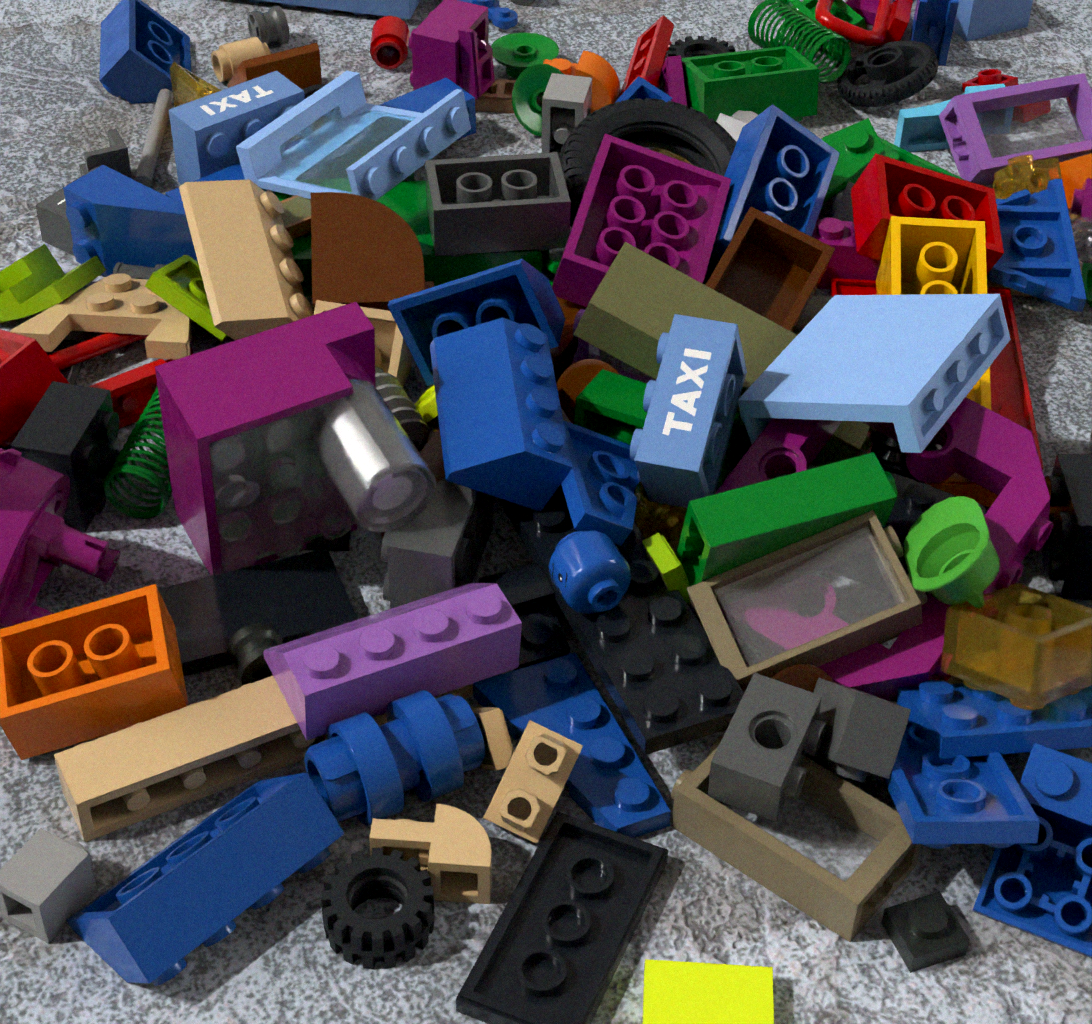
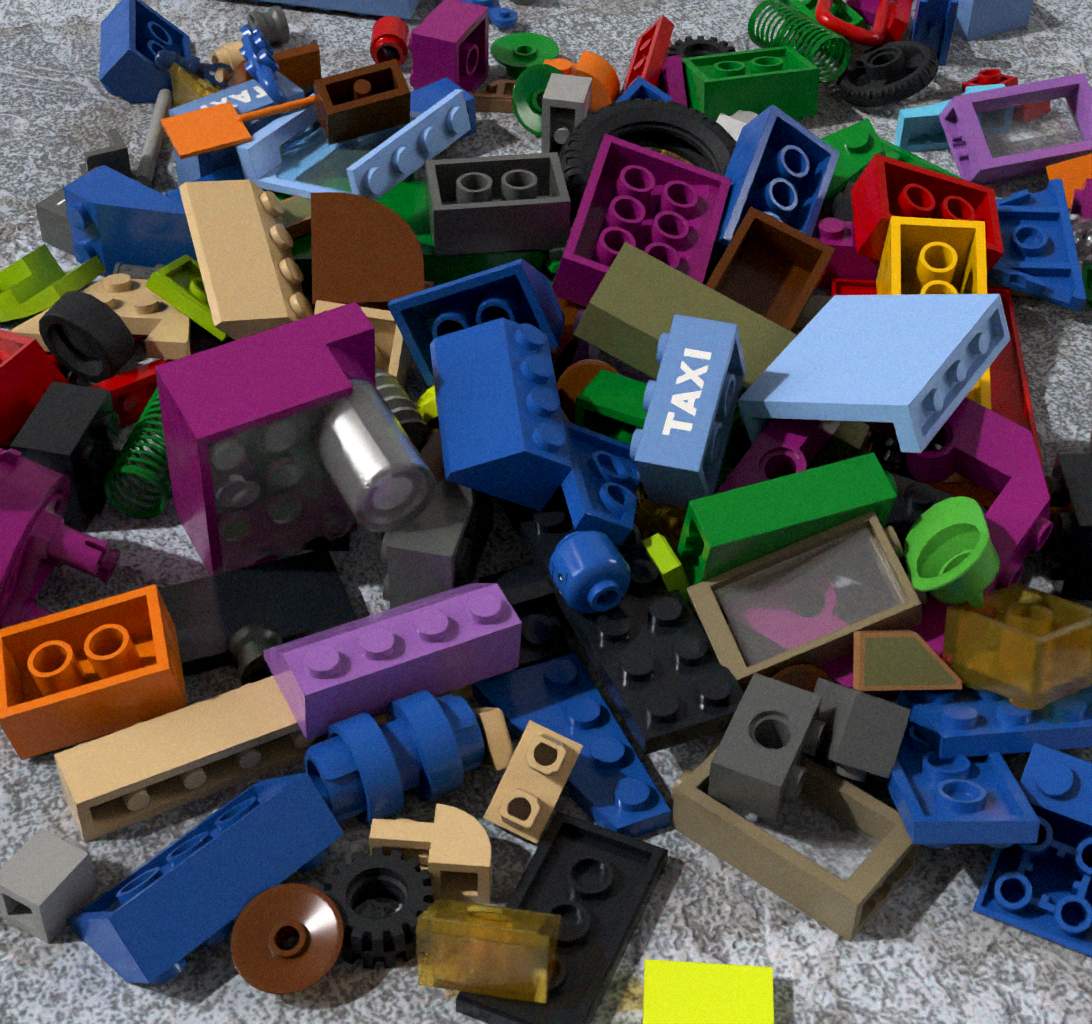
magenta tile [458,28,495,100] -> none
pearl dark grey plate [881,891,970,973] -> none
clear yellow brick [993,154,1062,199] -> none
none -> black tyre [39,291,135,383]
none -> dark blue piece [154,50,233,90]
none -> orange piece [160,96,315,159]
none -> reddish brown piece [230,883,344,995]
none -> blue piece [239,24,291,105]
none -> reddish brown brick [314,59,411,145]
none -> clear yellow slope [416,898,562,1004]
none -> olive tile [853,630,962,691]

